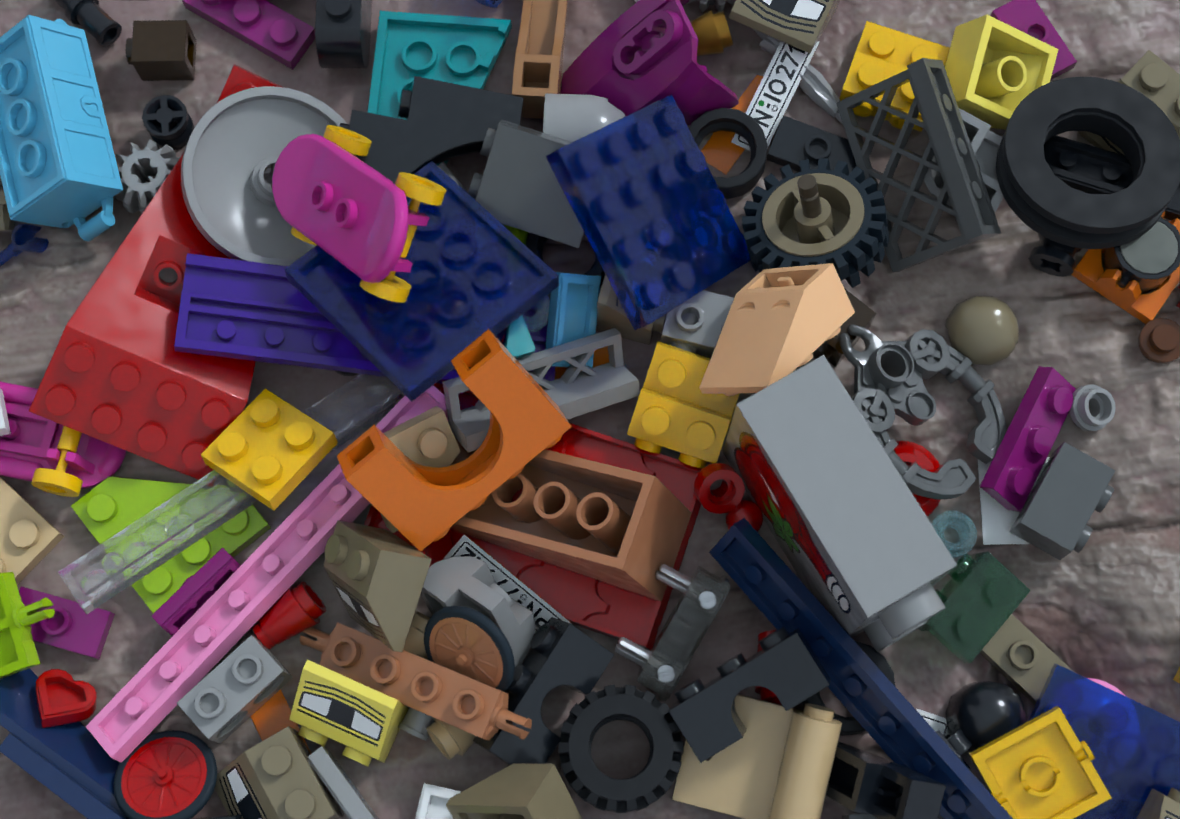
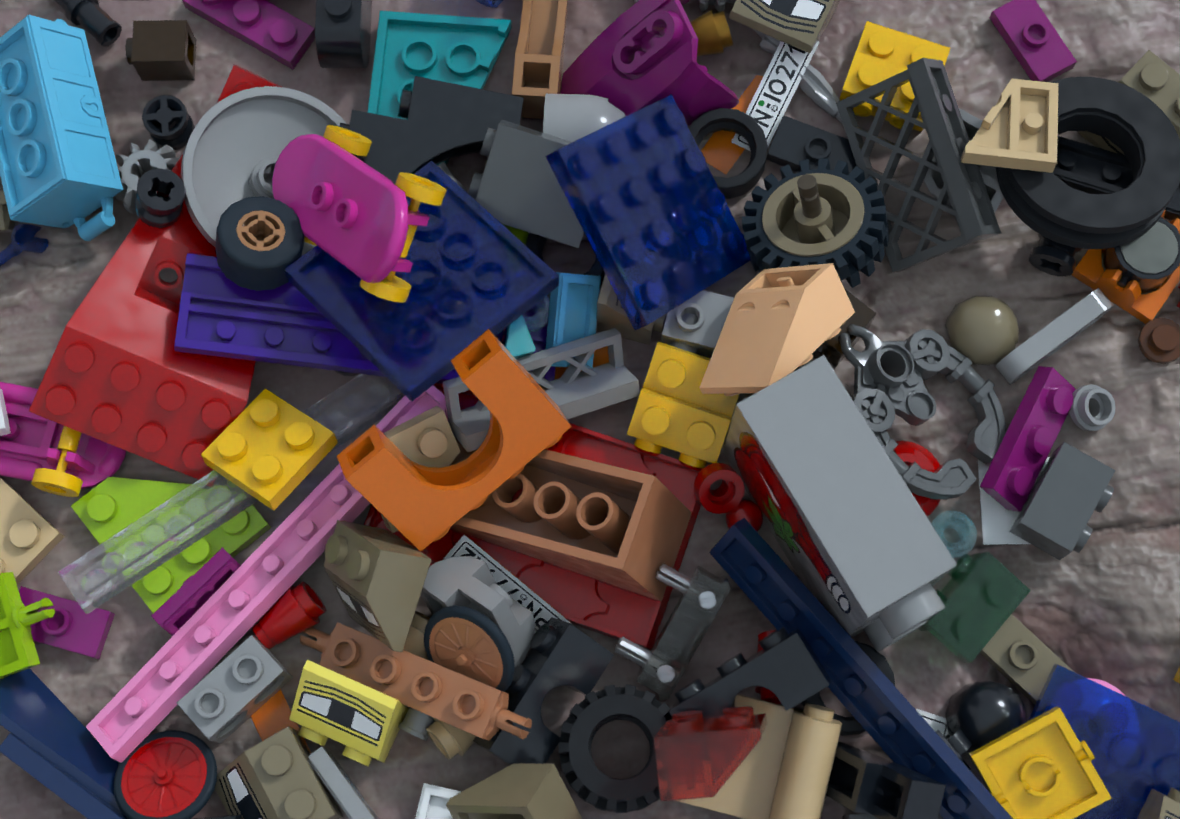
red tile [36,669,96,728] -> none
light yellow slope [945,15,1058,130] -> none
none -> black wheel [135,168,185,228]
none -> black wheel [216,196,305,291]
none -> clear red slope [654,706,767,801]
none -> tan wing [961,78,1059,173]
none -> light grey beam [995,288,1114,385]

